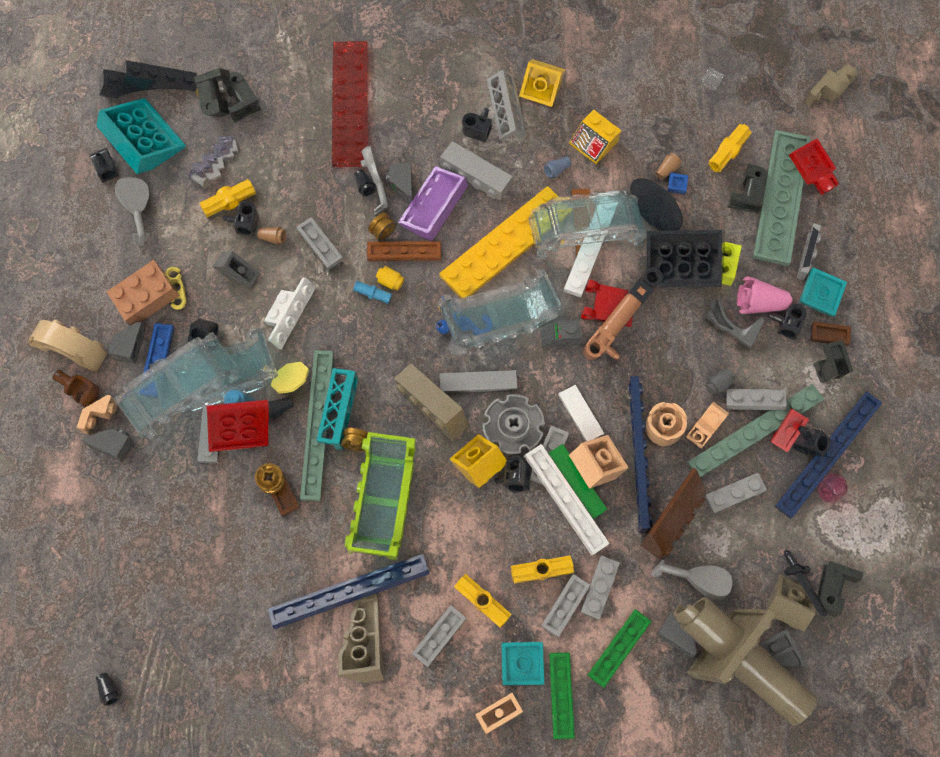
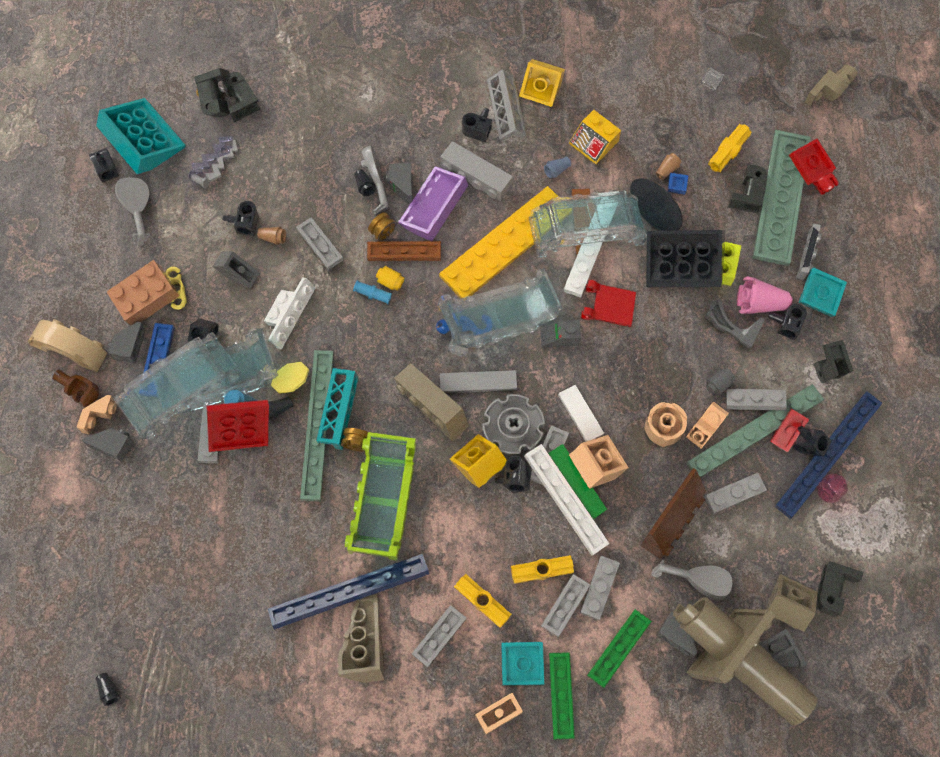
black arch [99,60,197,98] -> none
yellow piece [199,179,256,218] -> none
pearl gold wheel [255,463,285,494] -> none
reddish brown tile [268,472,300,517] -> none
clear red plate [332,41,368,167] -> none
nougat piece [583,267,662,360] -> none
dark blue plate [628,376,652,533] -> none
black sword [784,550,827,616] -> none
reddish brown tile [810,321,851,347] -> none

